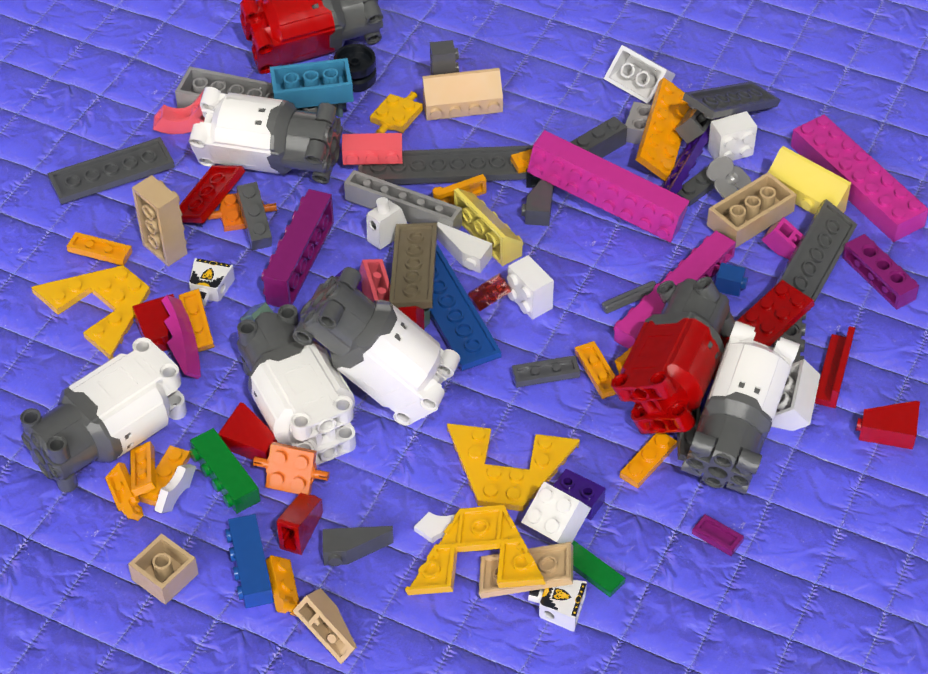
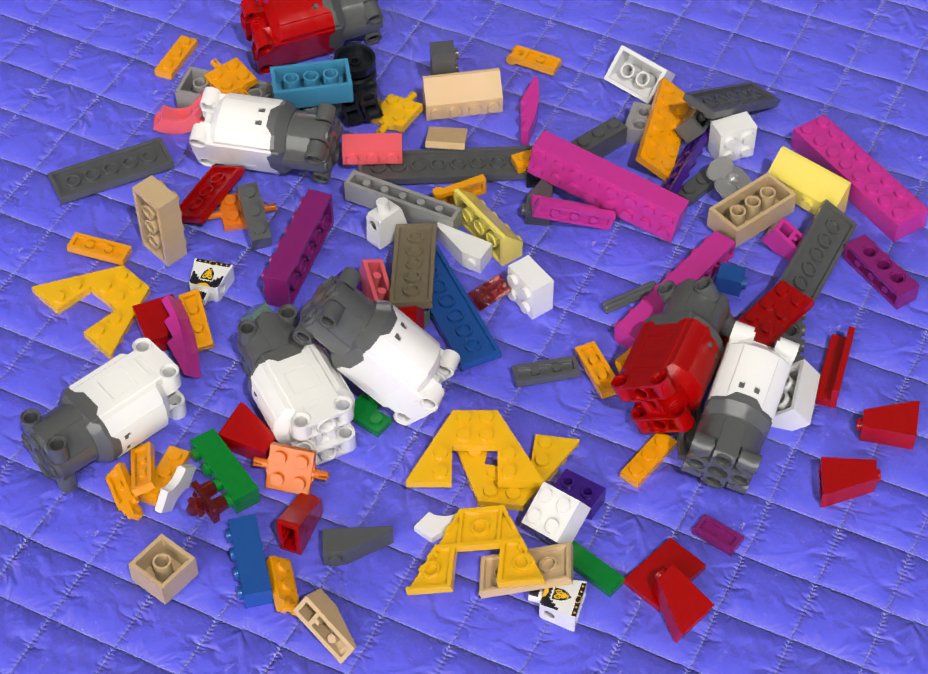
none -> light orange plate [154,35,199,80]
none -> clear red hips [187,480,228,524]
none -> light orange plate [204,57,258,95]
none -> black hips [342,79,384,126]
none -> green plate [352,392,392,437]
none -> yellow wing [406,410,544,488]
none -> tan tile [425,127,468,150]
none -> light orange plate [506,45,562,76]
none -> dark pink slope [520,76,539,146]
none -> dark pink fence [531,194,616,230]
none -> red tile [624,537,706,612]
none -> red slope [651,564,714,643]
none -> red slope [818,457,881,507]

